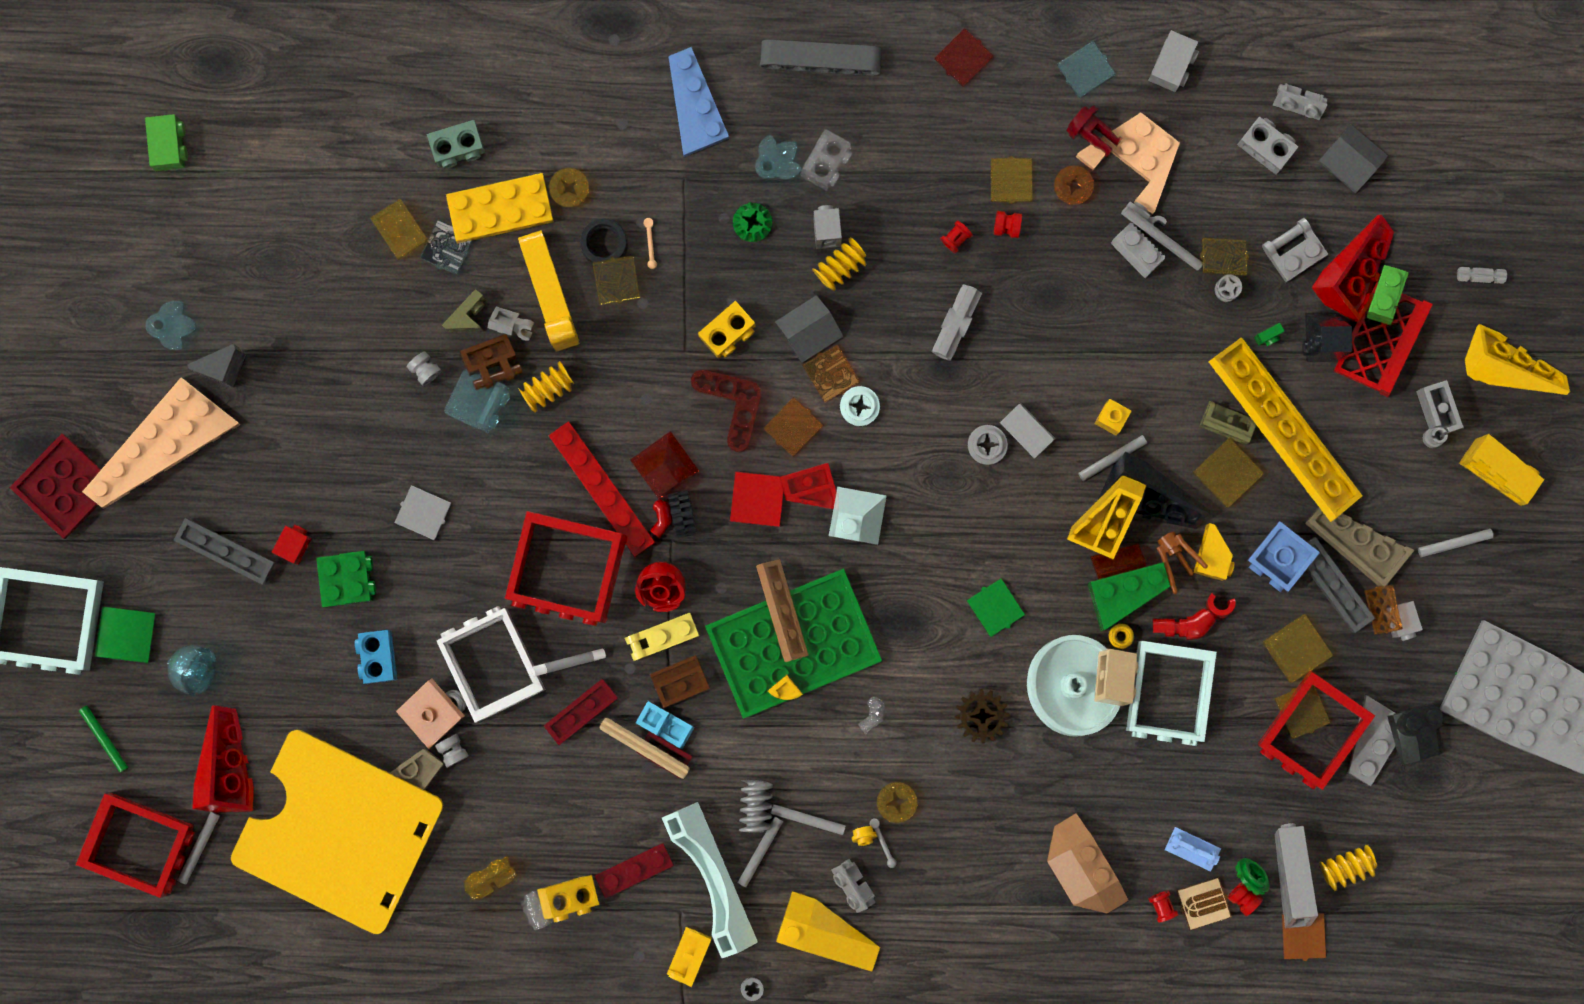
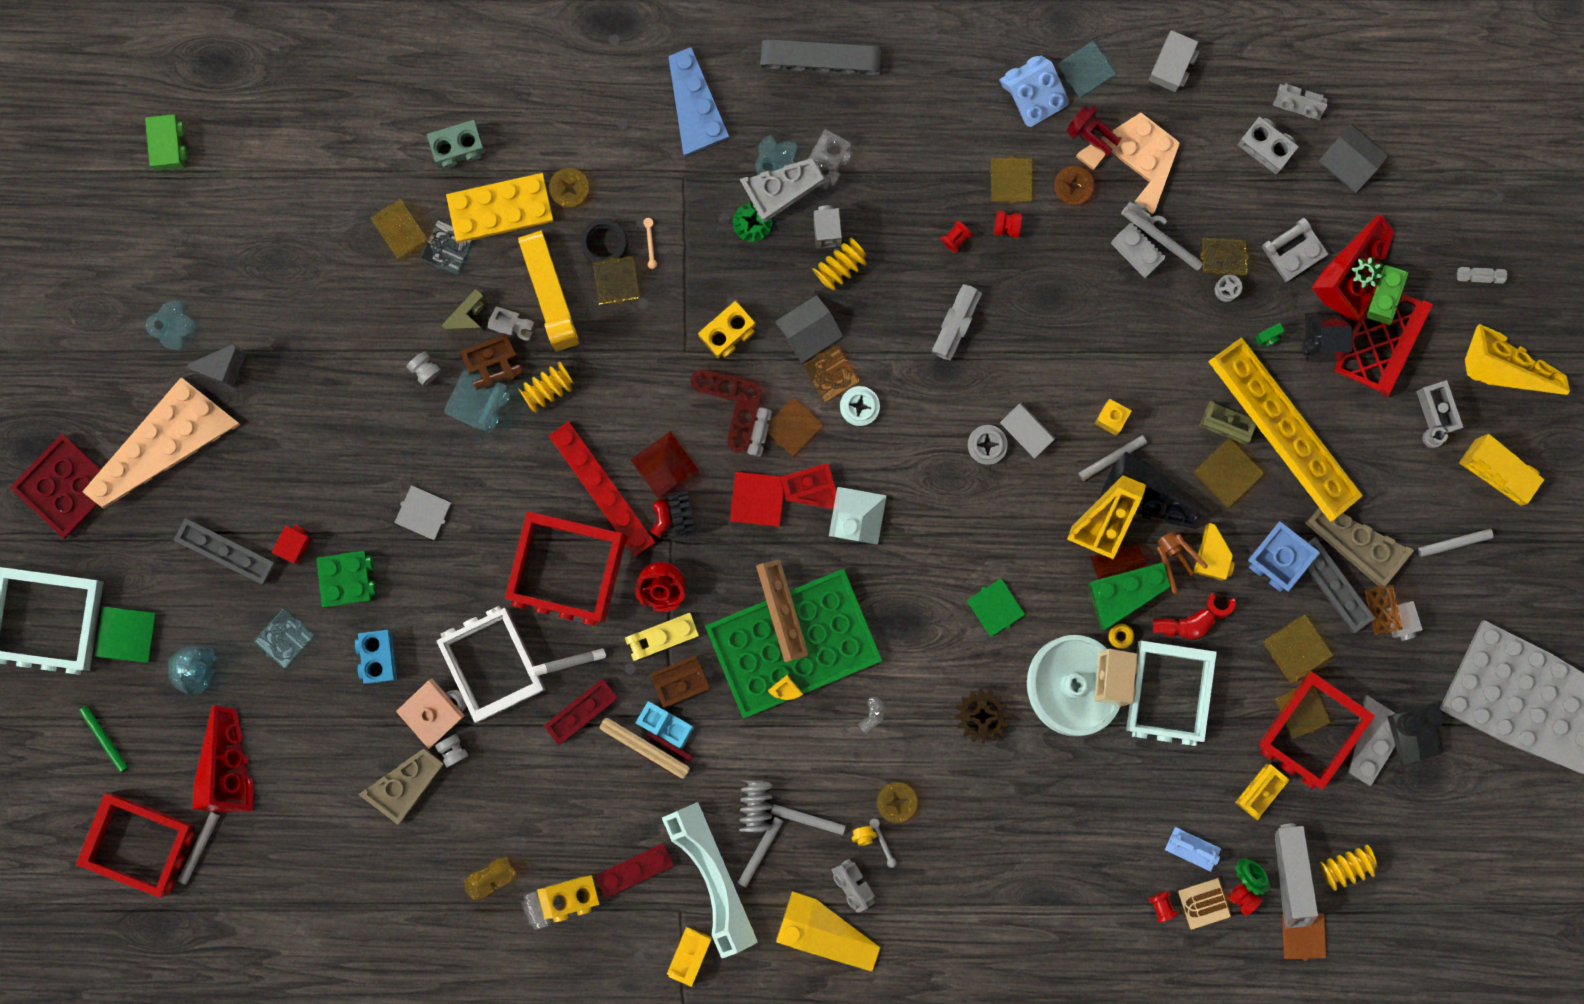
yellow door [231,730,443,934] -> none
light grey bush [740,977,764,1001] -> none
clear red piece [934,28,993,87] -> none
medium nougat wedge [1047,813,1129,913] -> none
none -> clear light blue piece [254,609,314,669]
none -> light grey wing [740,158,827,222]
none -> light grey axle [747,408,772,457]
none -> light blue bracket [999,55,1069,127]
none -> yellow hinge [1235,764,1289,820]
none -> green gear [1352,257,1385,288]

